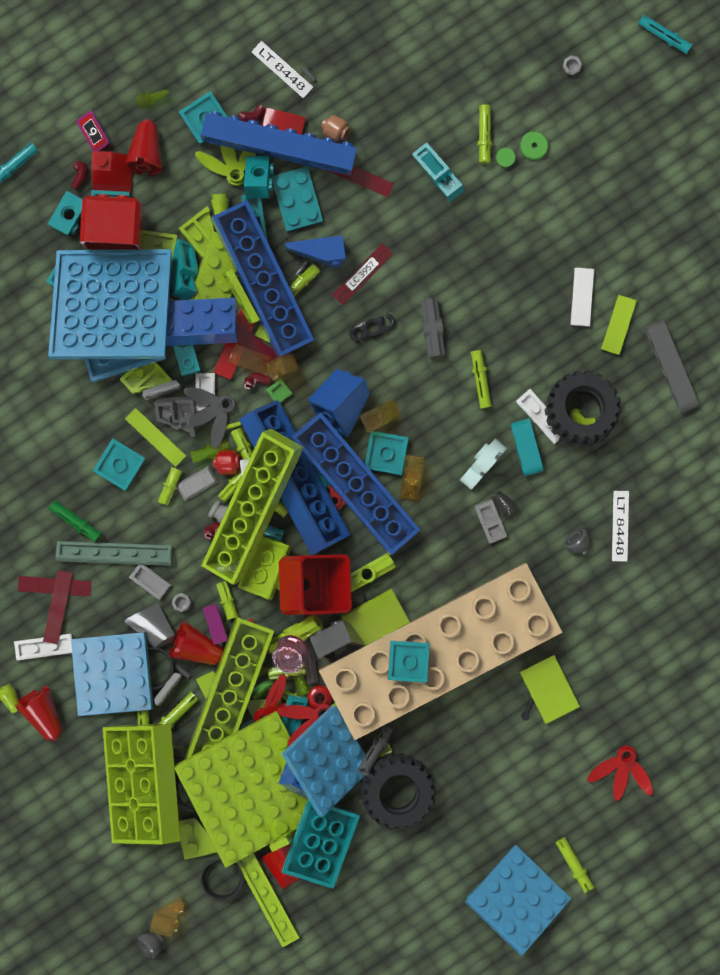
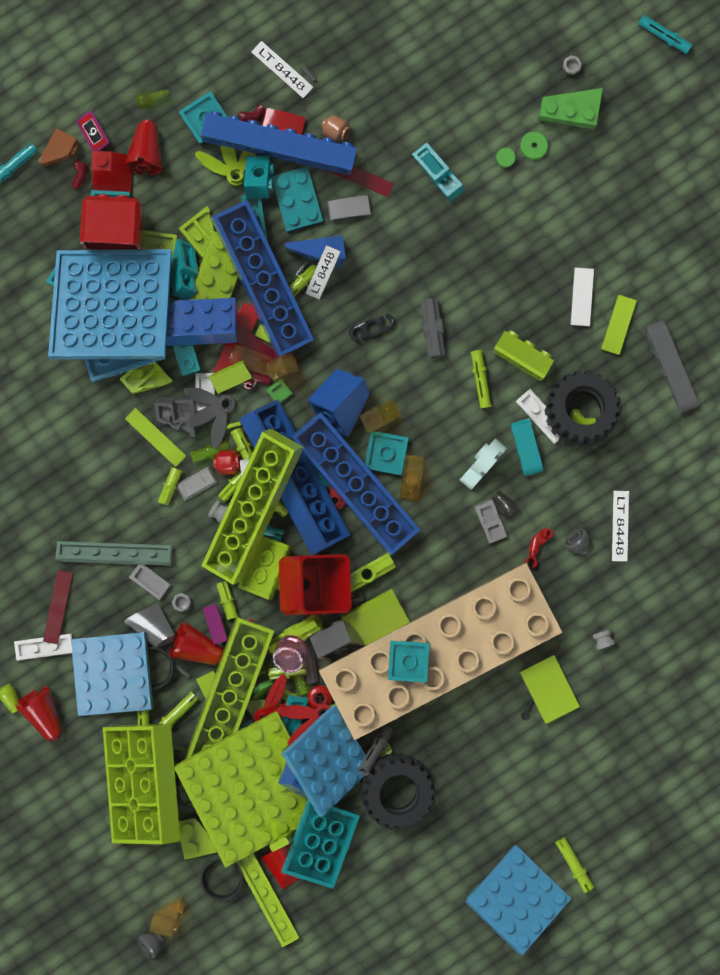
dark red sticker [18,576,91,597] -> none
teal brick [48,191,83,237] -> none
green pin [48,500,102,543] -> none
teal plate [93,438,146,491] -> none
light grey tile [143,380,181,400] -> none
light grey tile [154,673,183,706] -> none
dark red arm [203,522,220,539] -> none
lime cone [211,193,229,215] -> none
lime tile [223,269,260,323] -> none
sticker [332,243,393,305] -> none
lime pin [477,104,492,164] -> none
red plant [587,745,653,801] -> none
none -> dark orange slope [39,128,79,167]
none -> lime tile [209,360,252,394]
none -> white sticker [305,245,341,299]
none -> light grey slope [327,195,371,221]
none -> lime slope [492,330,554,381]
none -> red arm [524,528,553,568]
none -> bright green wedge [538,88,603,129]
none -> light grey wheel [592,629,615,650]

